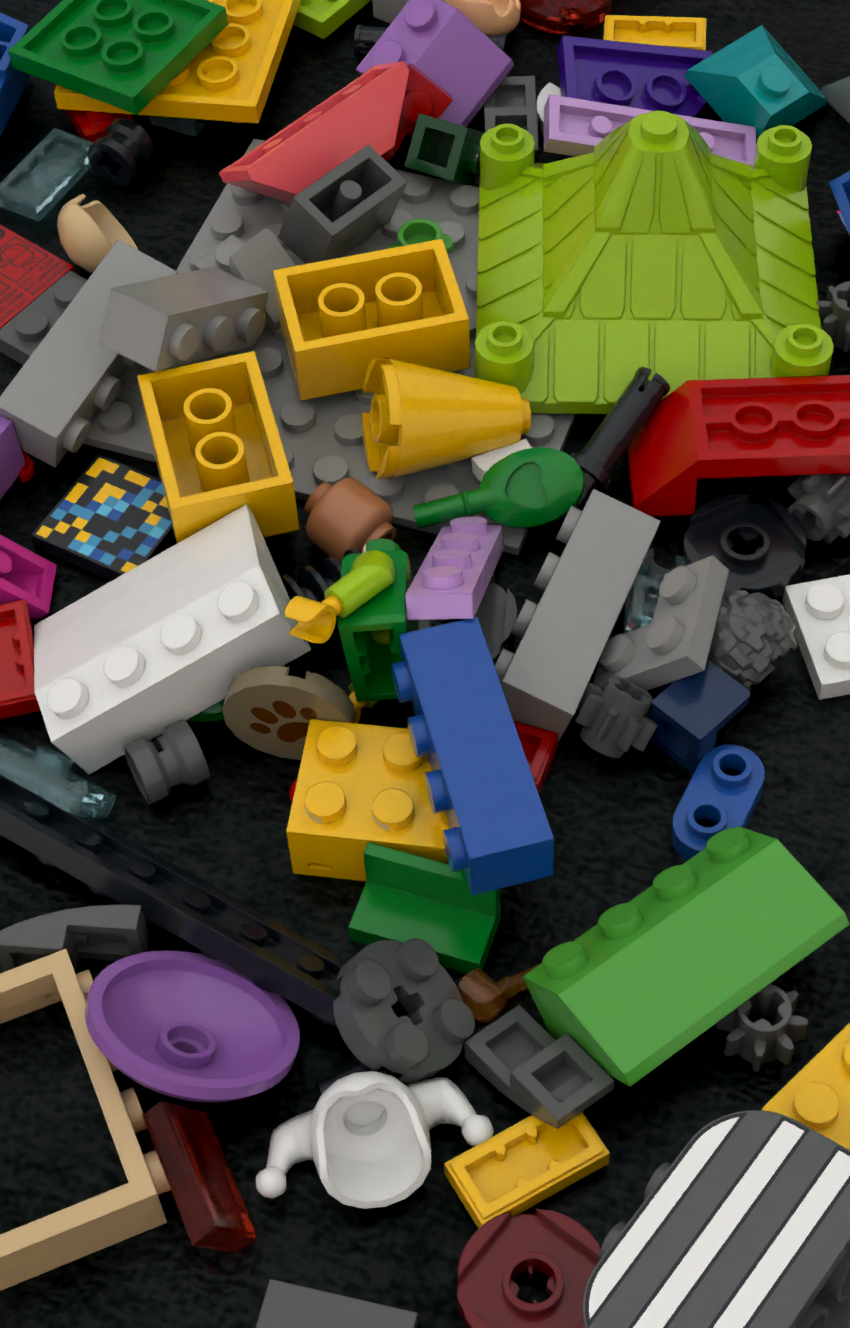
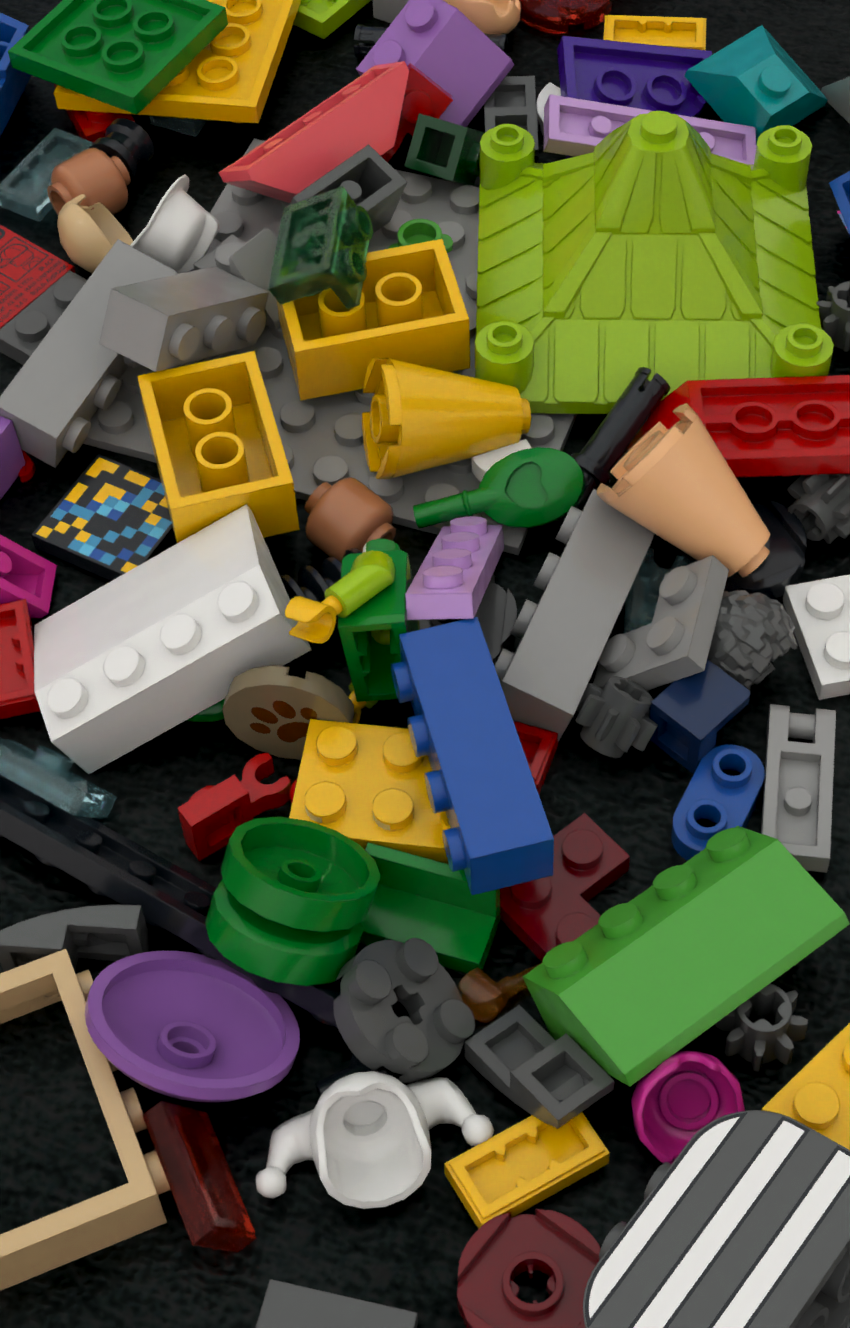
dark grey wheel [123,719,210,805] -> none
none -> nougat head [47,148,131,216]
none -> white piece [130,174,219,274]
none -> red plate [177,753,291,861]
none -> green wheel [205,817,381,986]
none -> clear green bracket [268,186,373,309]
none -> dark red plate [500,813,630,961]
none -> light nougat cone [597,403,770,577]
none -> dark pink hair [631,1051,745,1164]
none -> light grey plate [761,704,836,873]

